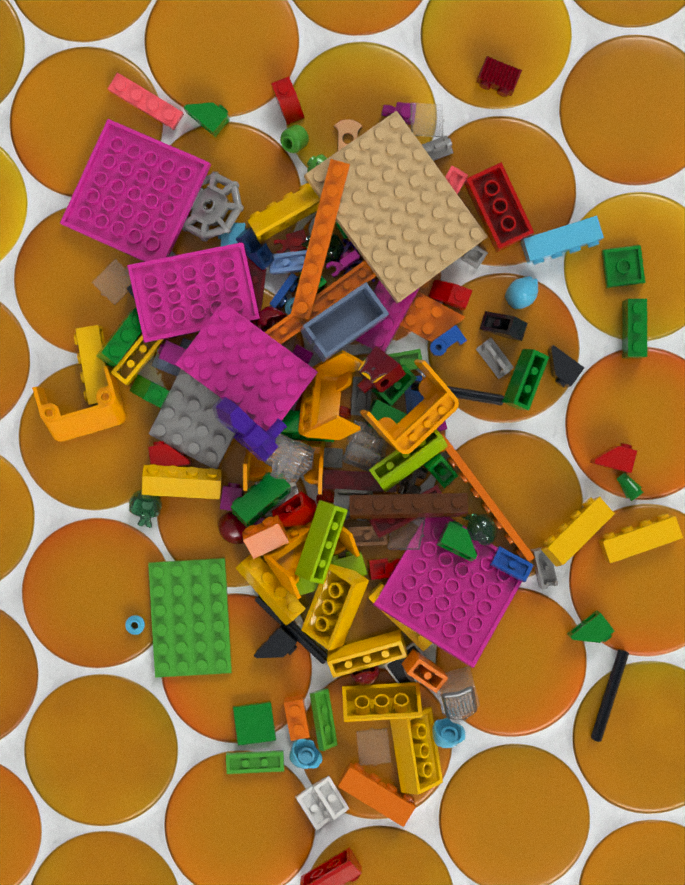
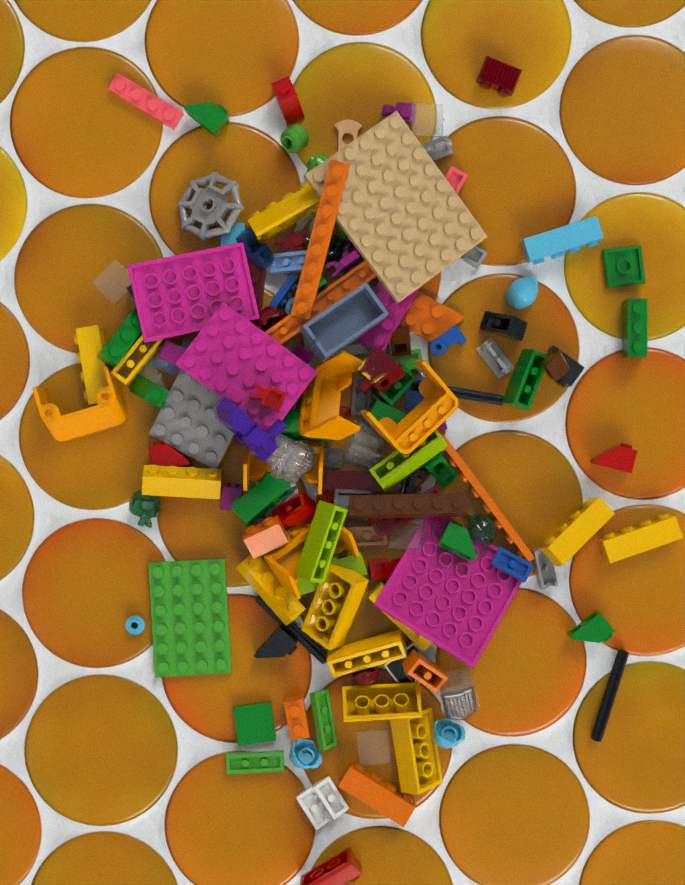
dark pink plate [60,119,211,262] -> none
dark red hair [218,511,246,544] -> none
red slope [428,279,473,311] -> none
red brick [464,162,534,253] -> none
green cone [617,472,644,501] -> none
none -> red plate [248,382,286,412]
none -> reddish brown brick [390,325,411,356]
none -> reddish brown brick [540,349,570,381]

